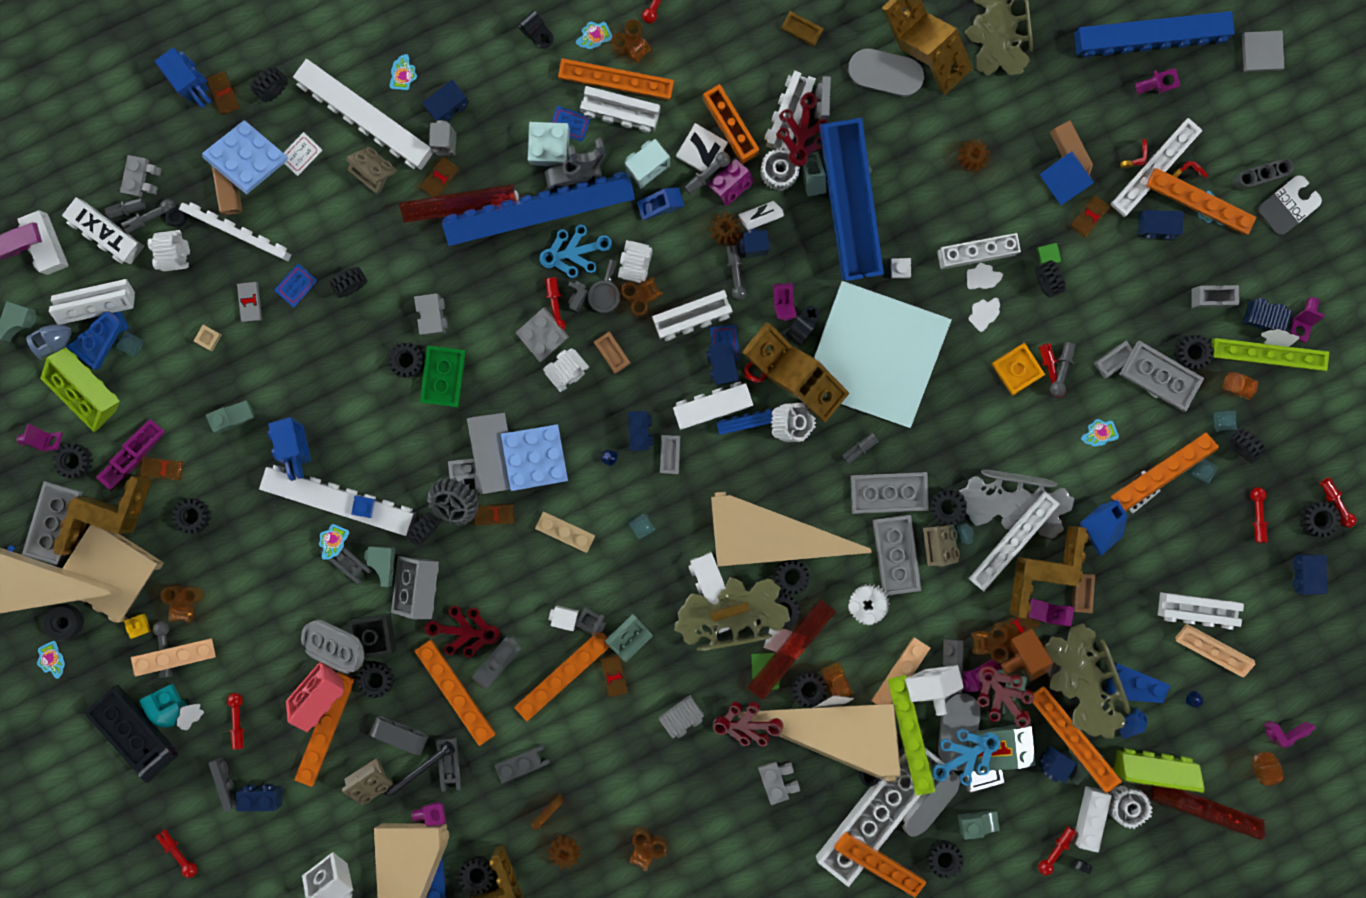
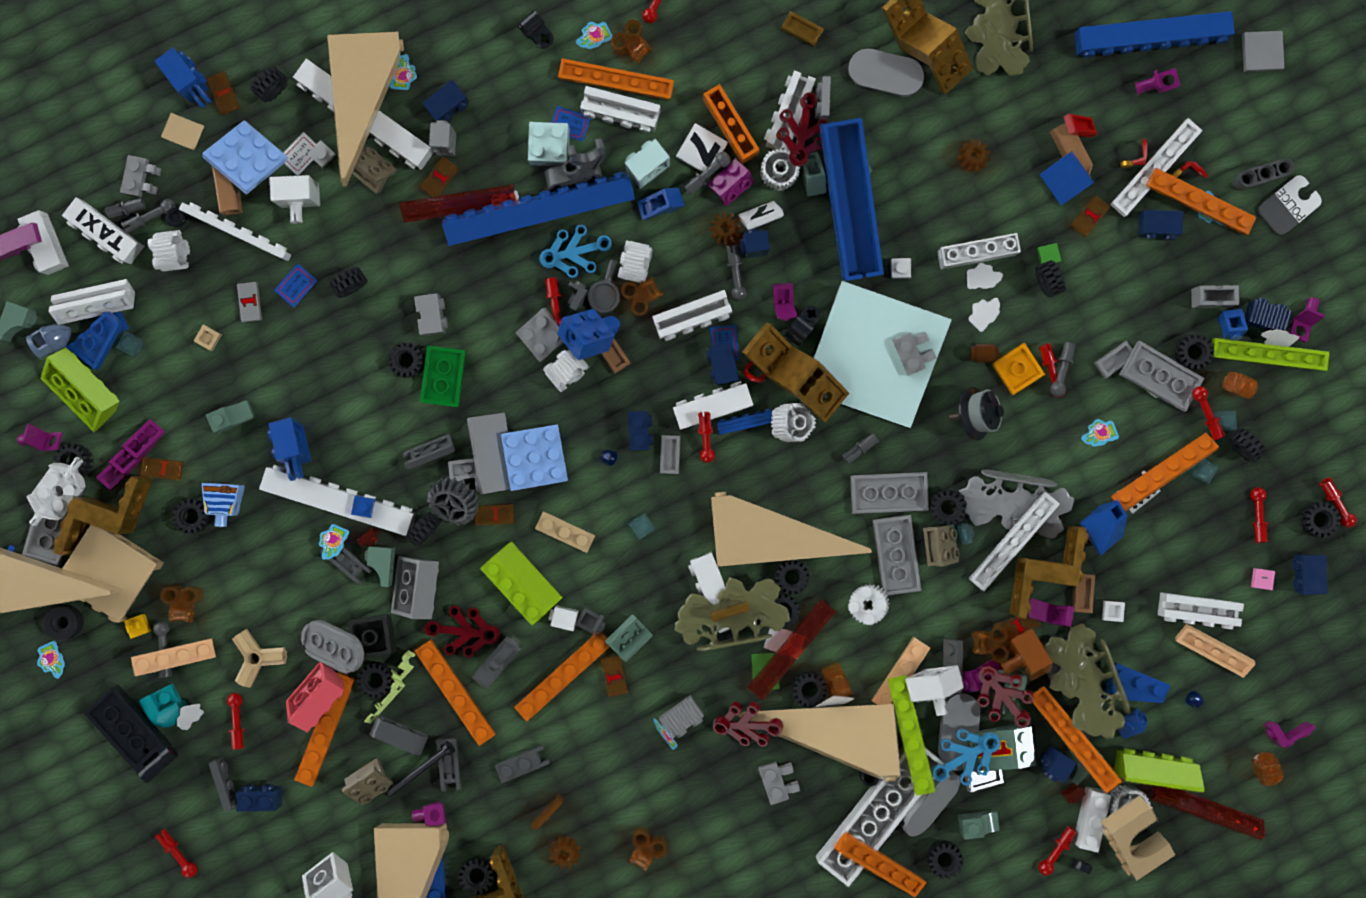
none -> white plate [27,457,86,526]
none -> tan sticker [161,113,204,150]
none -> torso [202,483,245,527]
none -> tan piece [232,629,287,688]
none -> white brick [270,175,320,224]
none -> white plate [308,140,336,168]
none -> tan slope [327,32,404,186]
none -> clear red plate [357,528,380,547]
none -> yellowish green piece [364,650,415,724]
none -> dark grey hinge [403,434,455,469]
none -> lime slope [480,541,563,626]
none -> blue brick [557,309,620,360]
none -> sticker [653,718,677,750]
none -> red pin [698,411,715,463]
none -> light grey plate [892,332,937,376]
none -> black piece [949,387,1004,440]
none -> reddish brown brick [970,343,999,363]
none -> clear red plate [1060,784,1086,804]
none -> red tile [1064,114,1097,138]
none -> tan arch [1101,796,1175,881]
none -> white plate [1102,600,1125,622]
none -> red pin [1192,386,1225,440]
none -> blue brick [1217,309,1248,341]
none -> bright pink tile [1251,568,1275,590]

